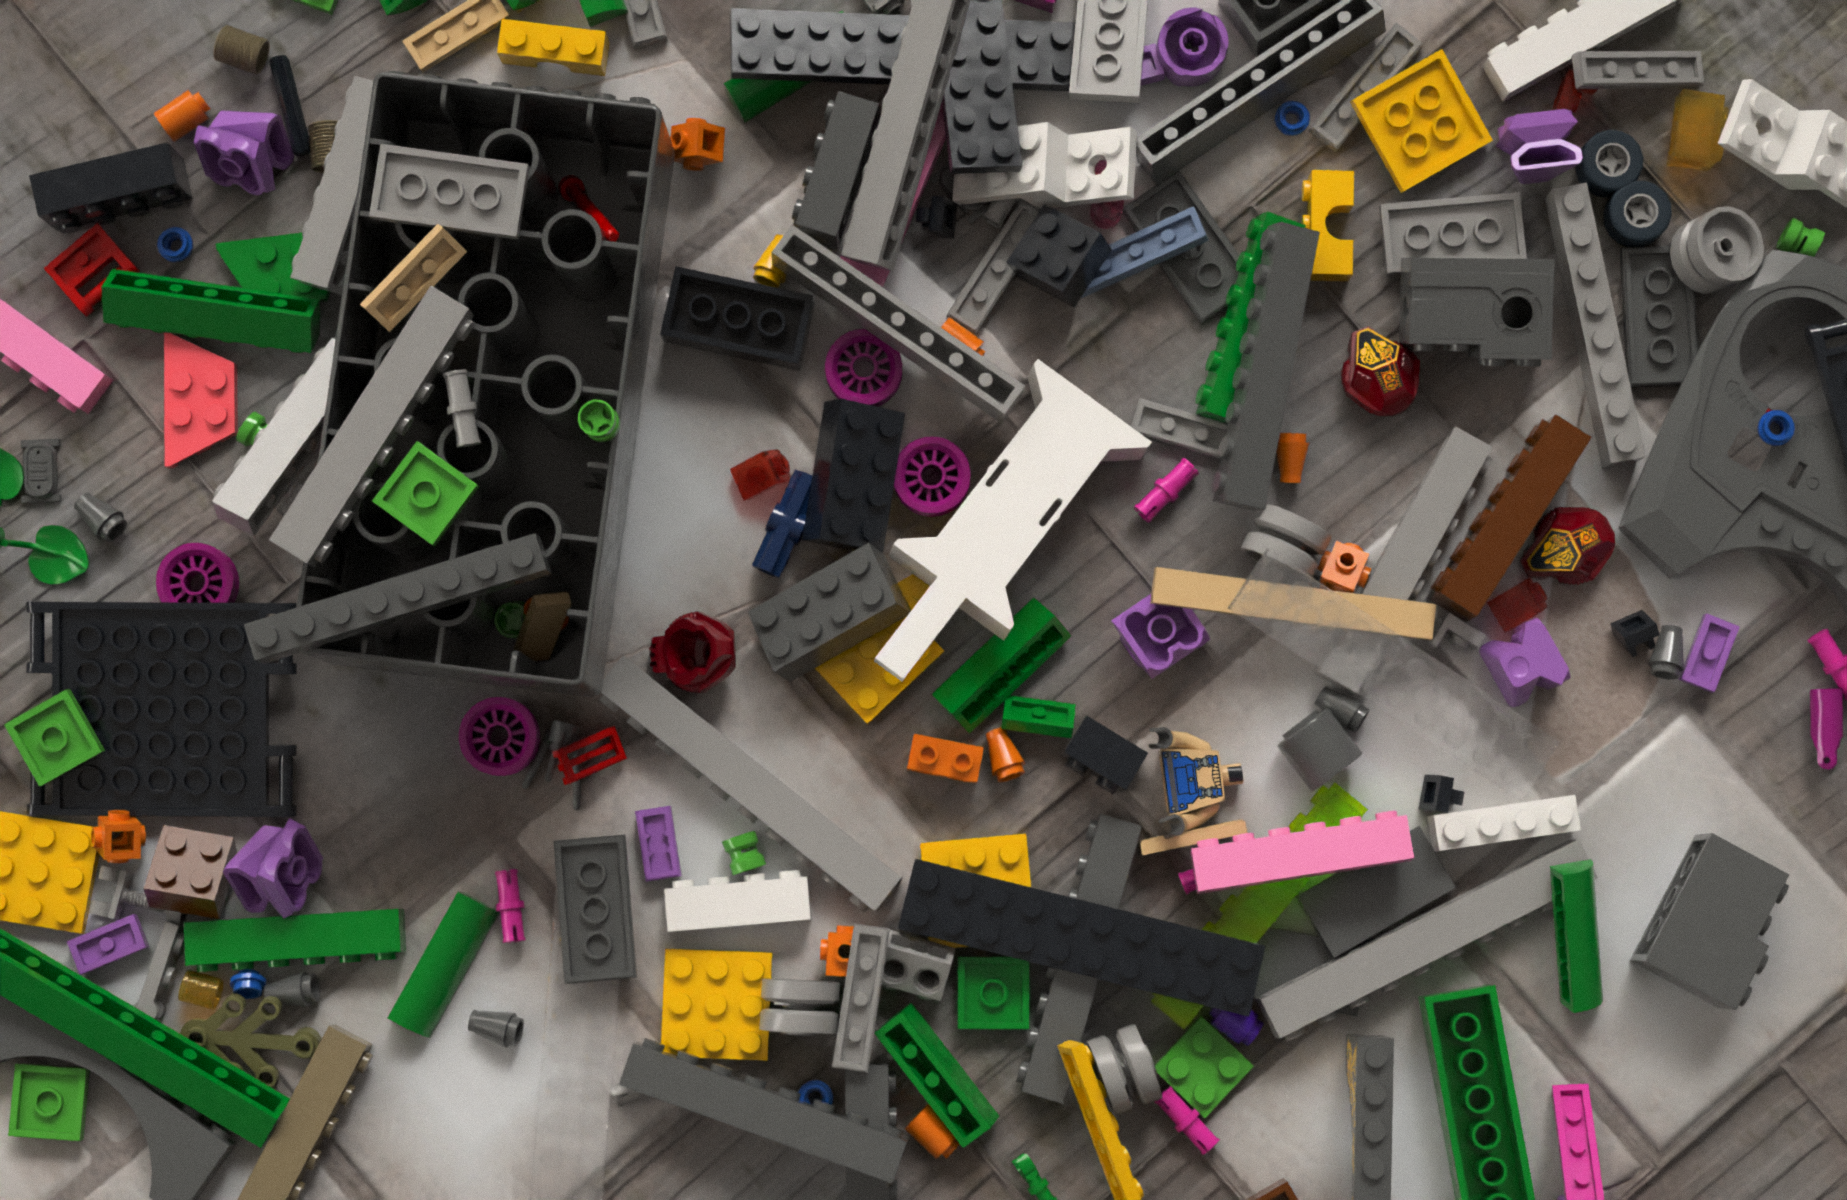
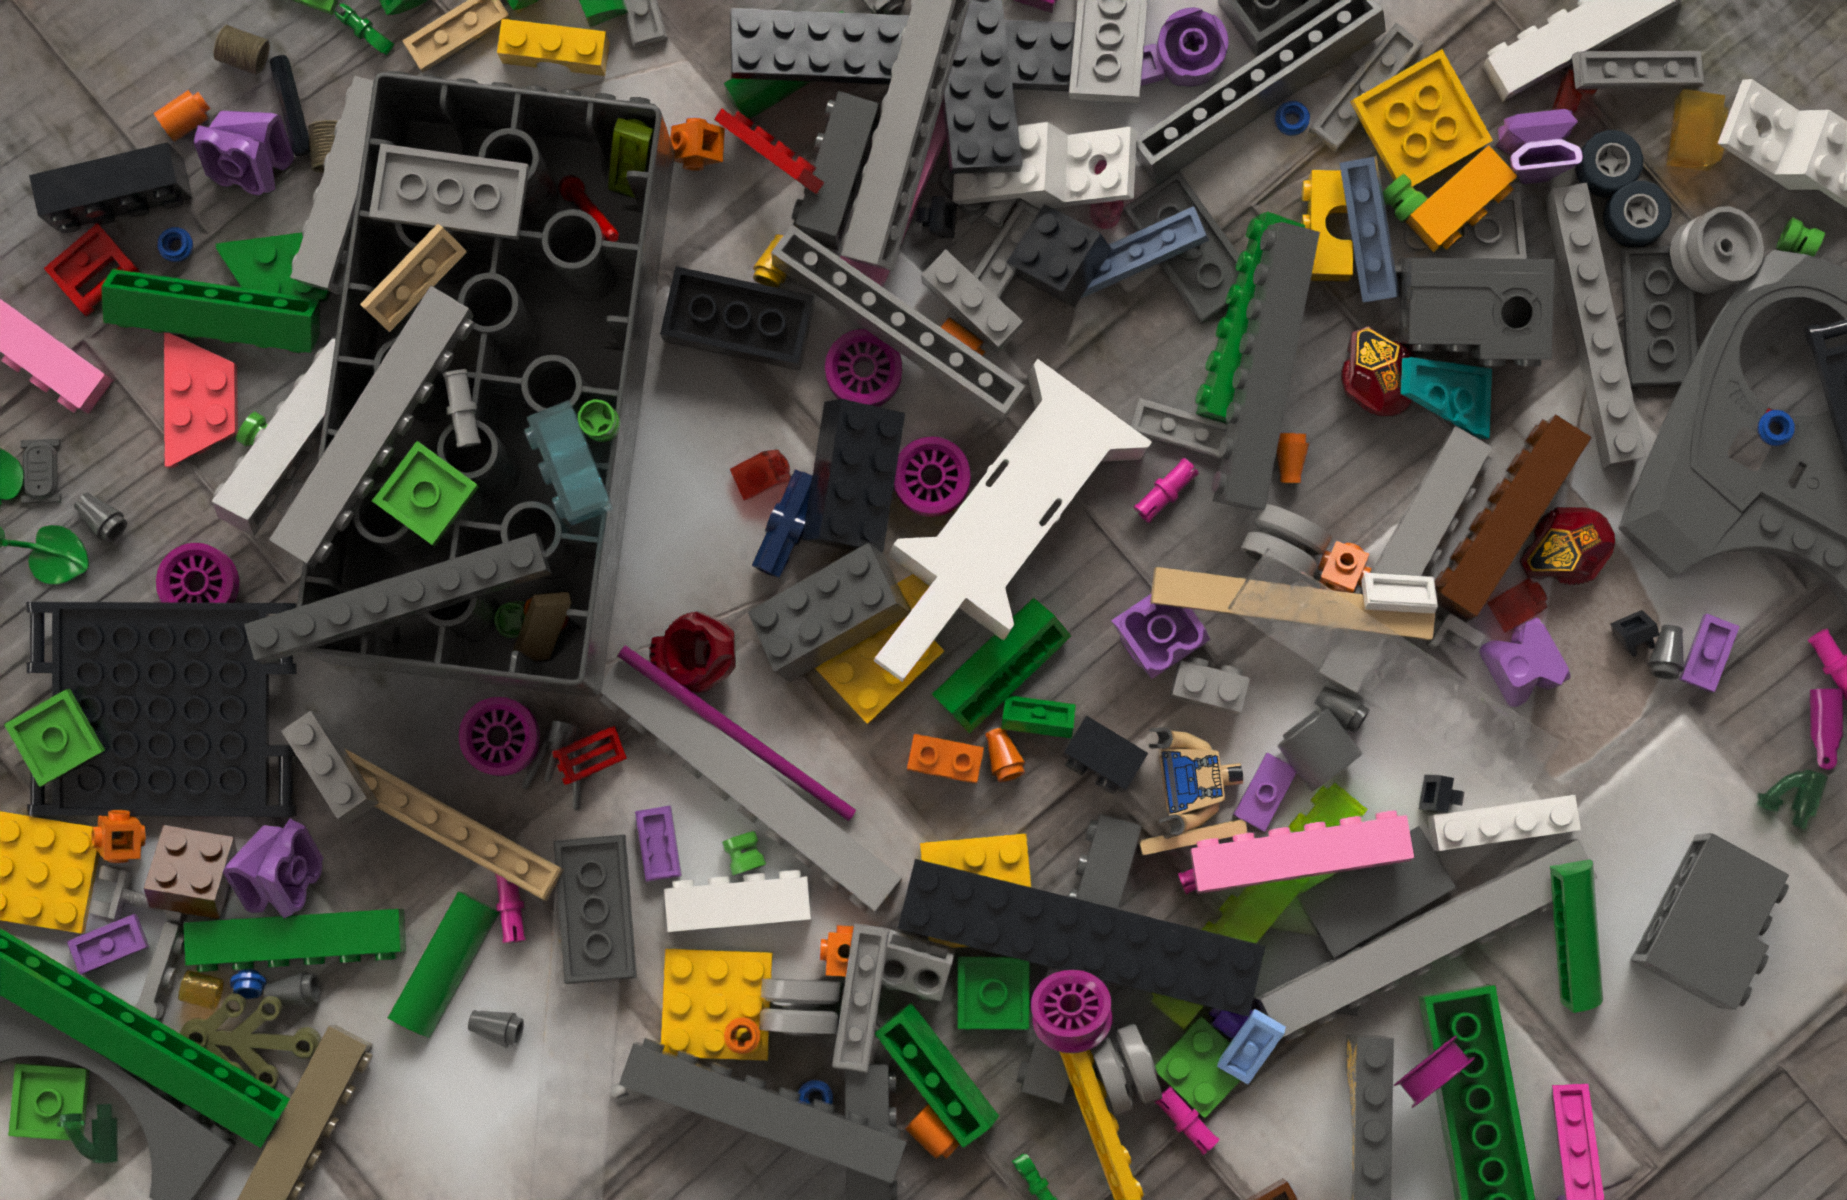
none -> clear green plant [57,1103,118,1163]
none -> light grey brick [281,710,379,823]
none -> tan tile [303,748,564,901]
none -> green piece [334,4,395,56]
none -> clear light blue brick [524,400,614,526]
none -> lime plate [608,117,653,198]
none -> magenta piece [617,645,856,821]
none -> red plate [714,108,824,194]
none -> orange cone [724,1017,760,1054]
none -> light grey brick [921,249,1023,354]
none -> magenta wheel [1031,970,1112,1053]
none -> light grey brick [1169,656,1250,715]
none -> light blue plate [1217,1009,1286,1084]
none -> medium lavender plate [1233,753,1297,832]
none -> sand blue plate [1339,156,1399,302]
none -> white tile [1361,573,1438,614]
none -> bright green wheel [1383,173,1427,223]
none -> magenta wheel [1393,1035,1475,1108]
none -> teal wing [1401,357,1492,439]
none -> light orange brick [1406,145,1517,252]
none -> clear green plant [1756,769,1829,829]

